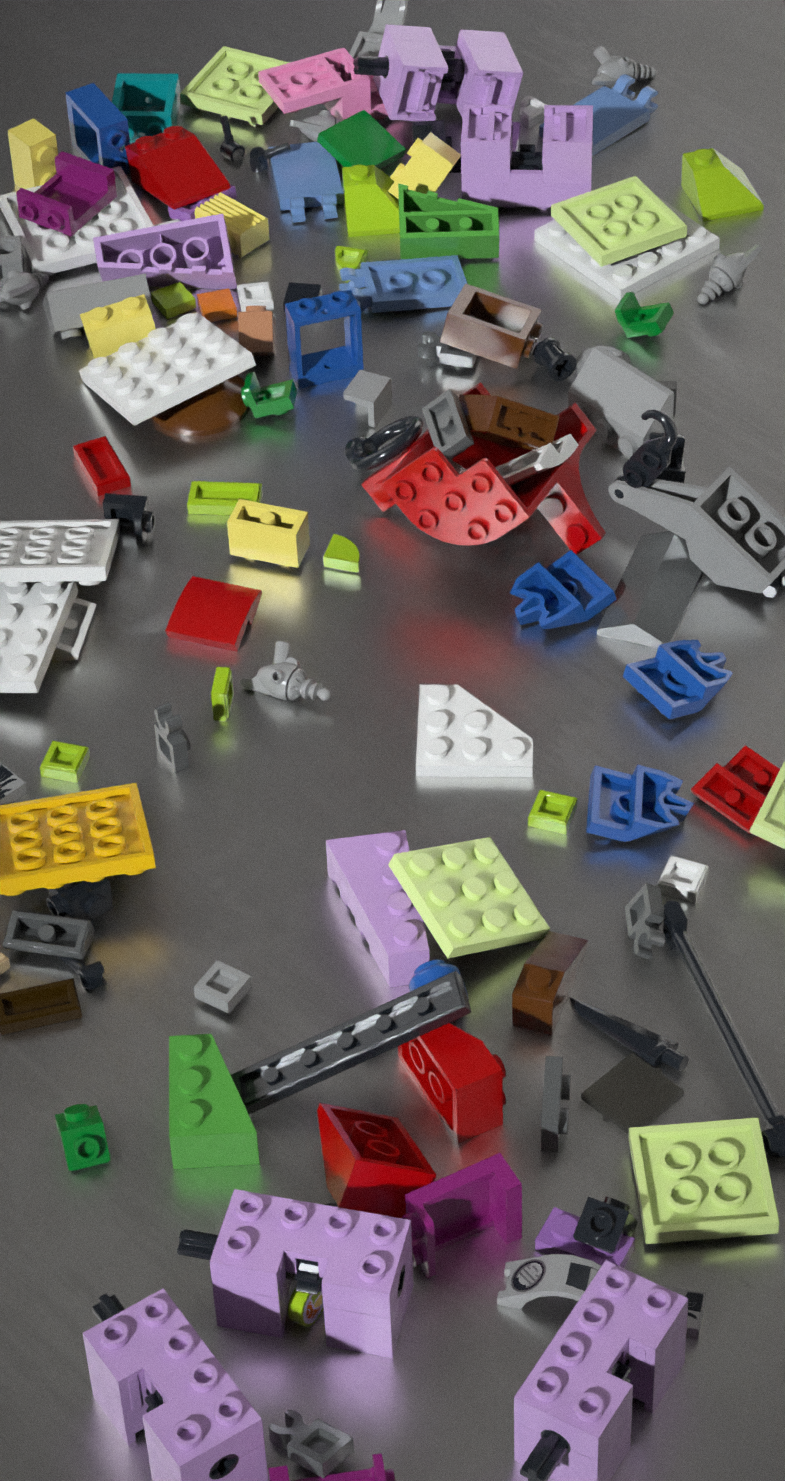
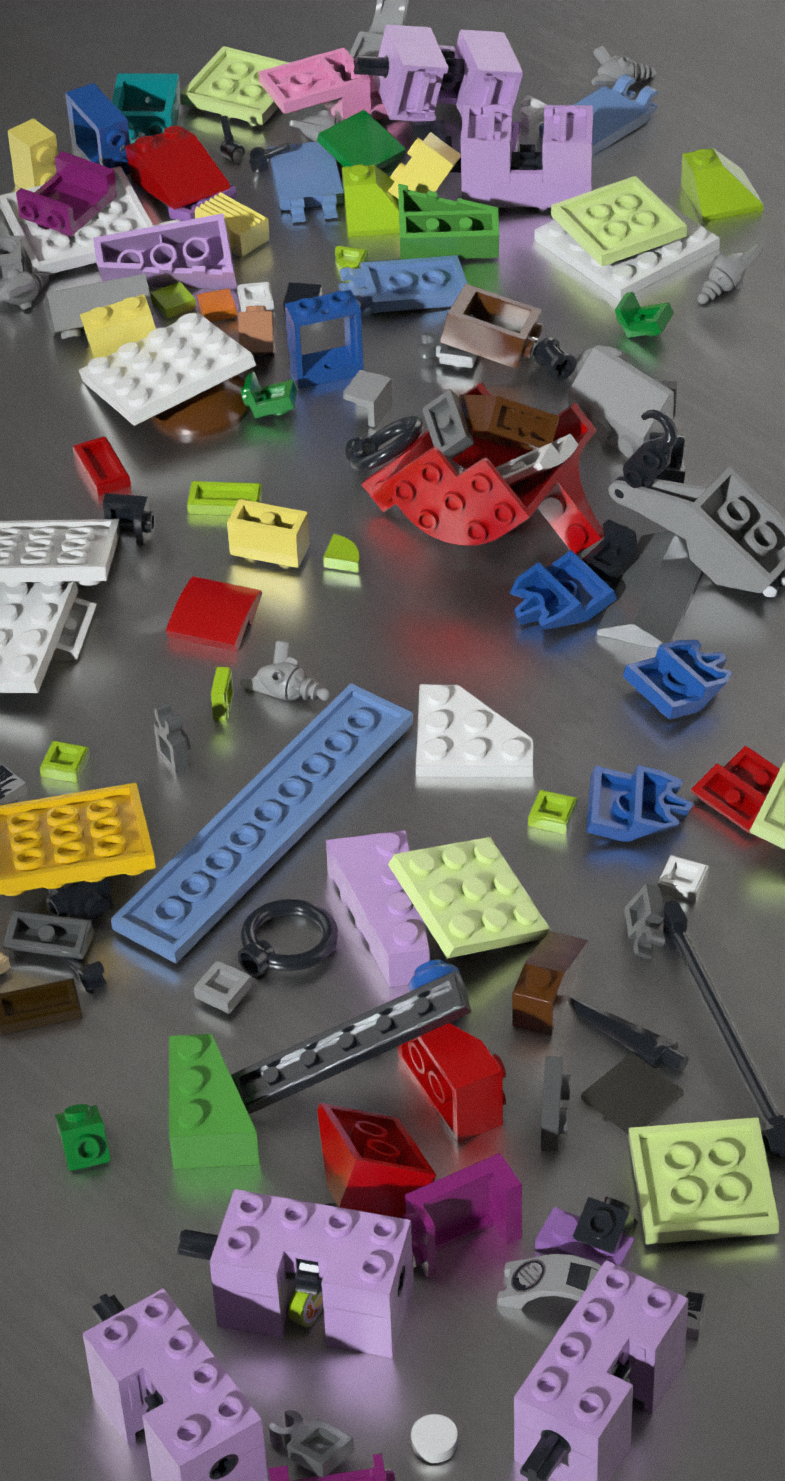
none -> medium blue plate [111,683,413,964]
none -> black piece [238,899,339,978]
none -> white tile [411,1414,458,1463]
none -> black bracket [582,519,639,584]

